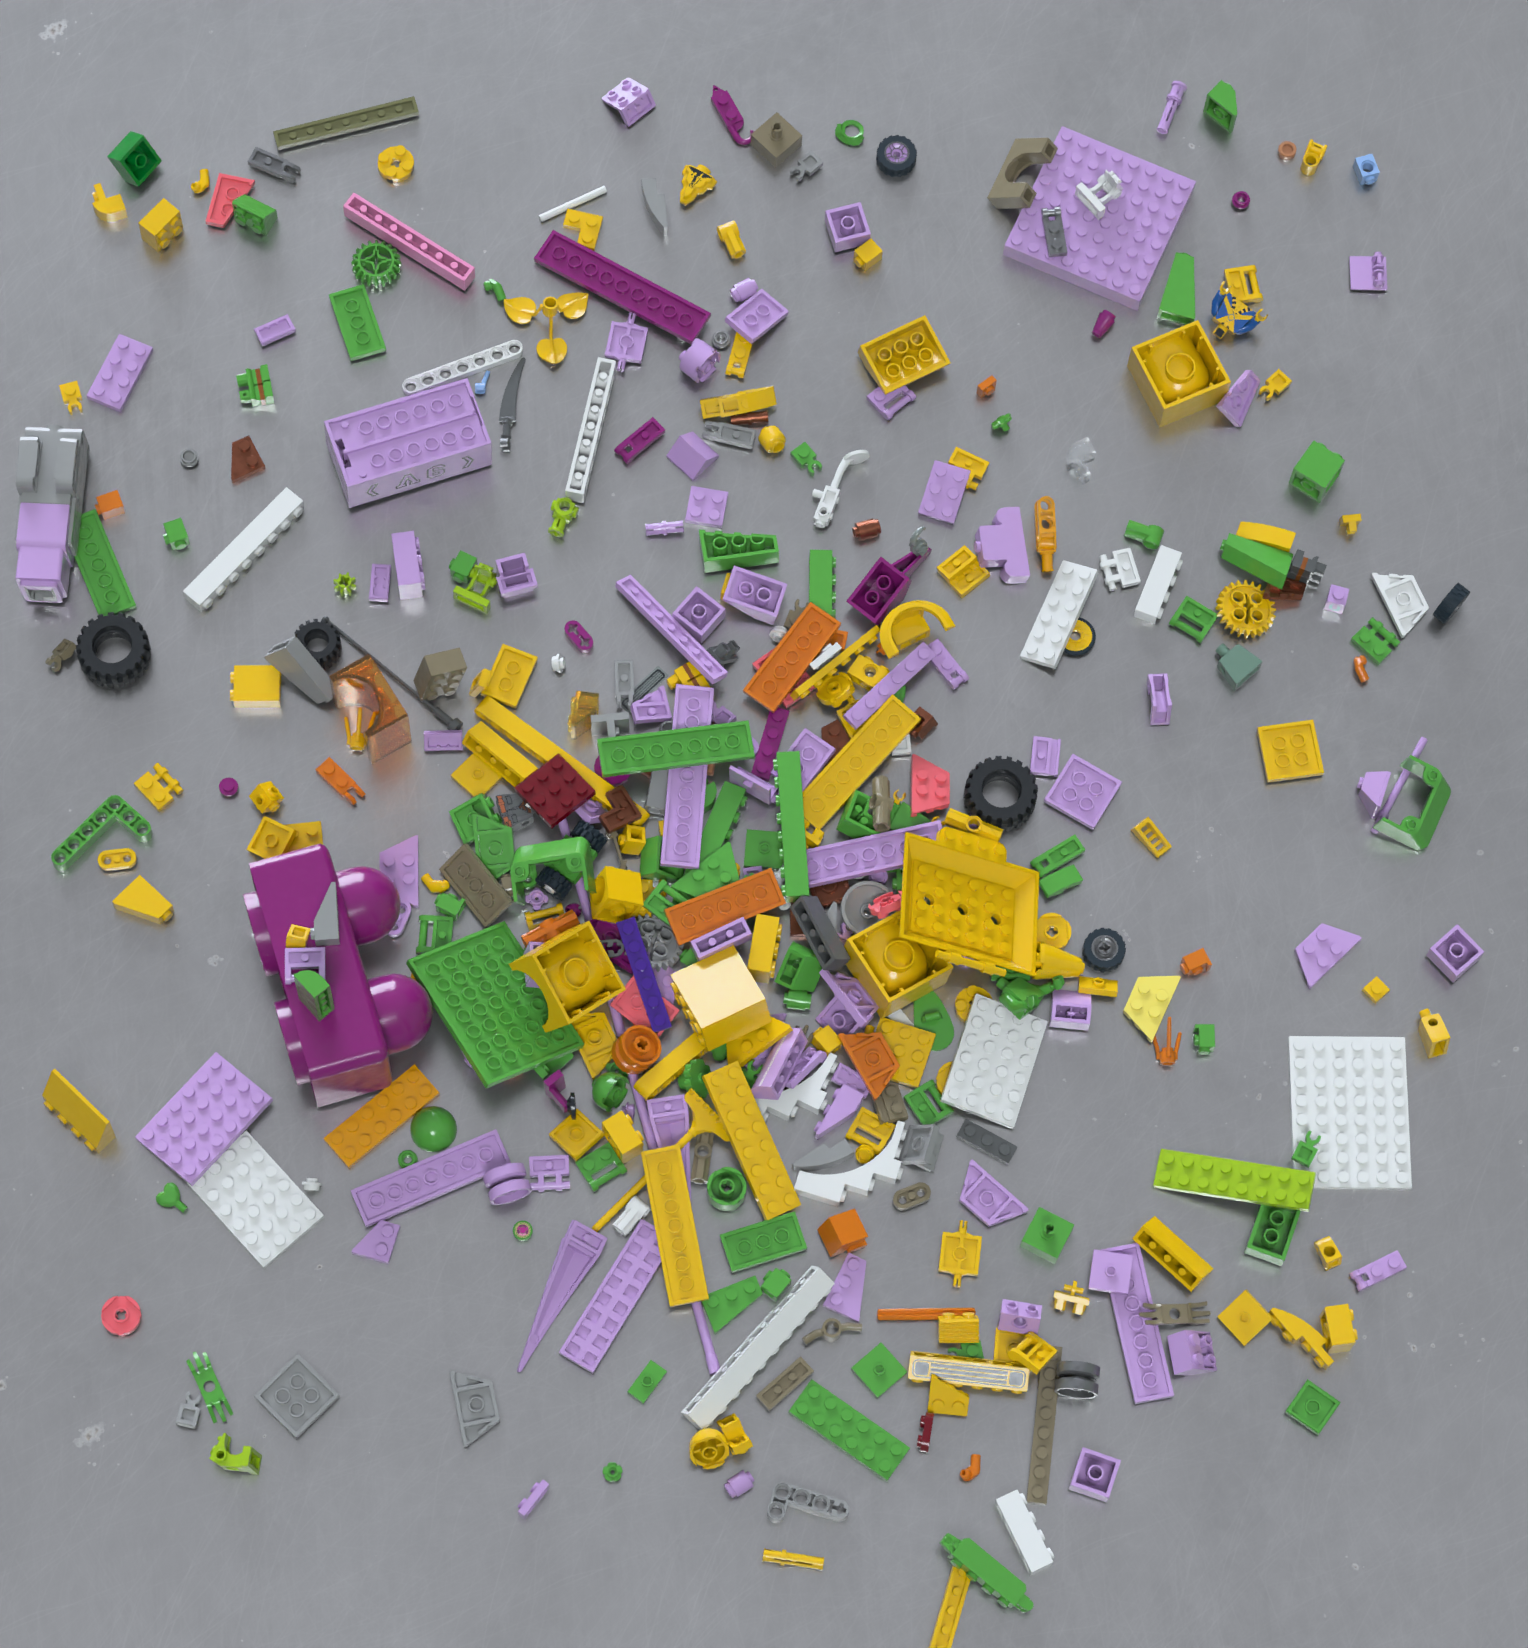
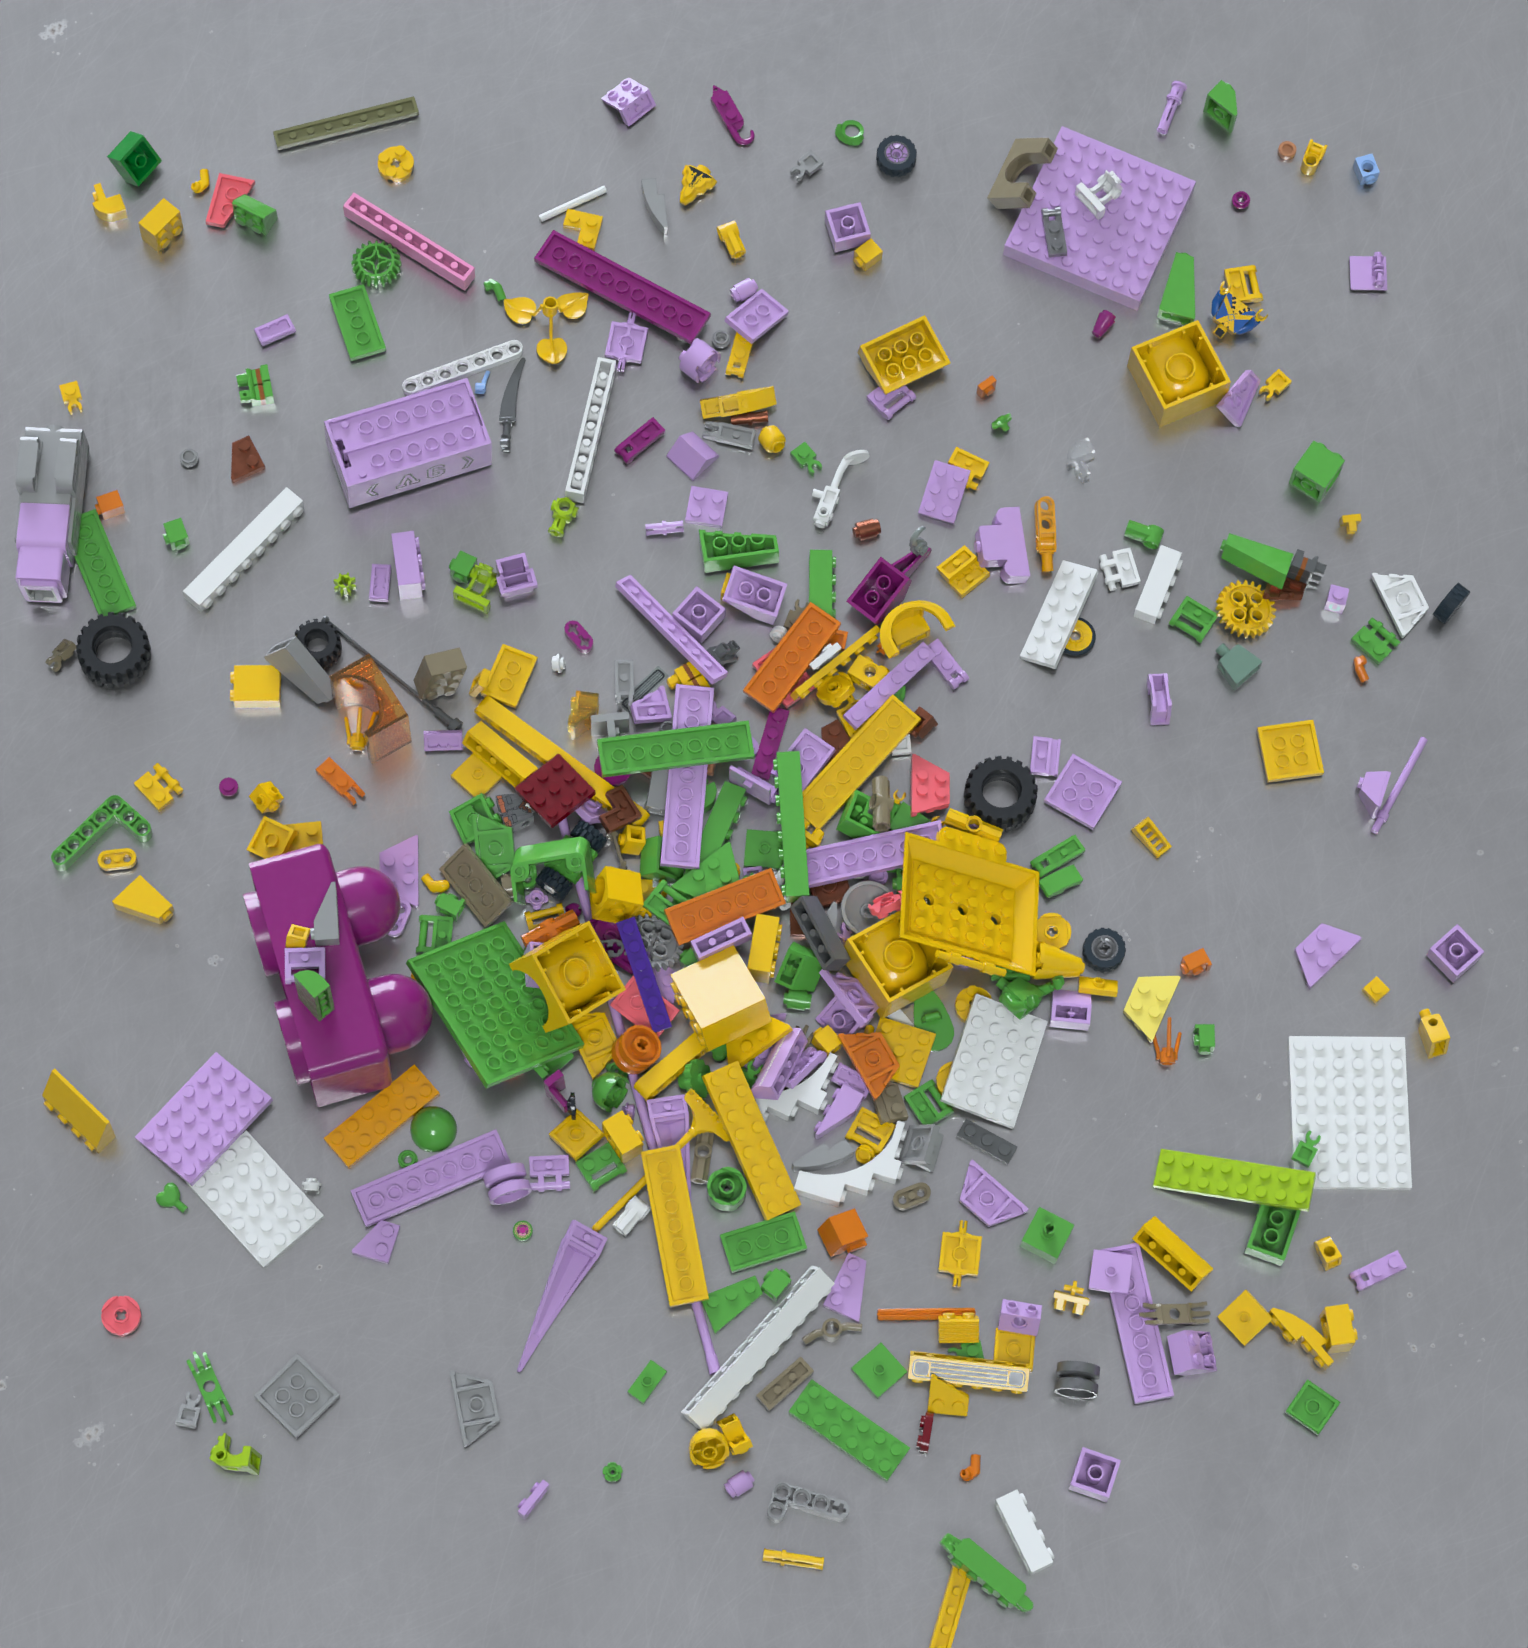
lavender plate [86,334,153,412] -> none
flat silver hinge [247,147,301,183] -> none
lavender plate [559,1219,661,1374] -> none
dark tan brick [750,112,802,168] -> none
yellow plate [1008,1331,1058,1375] -> none
dark tan plate [1026,1346,1062,1505] -> none
yellow slope [1236,522,1296,552] -> none
bright green windscreen [1373,755,1451,851] -> none

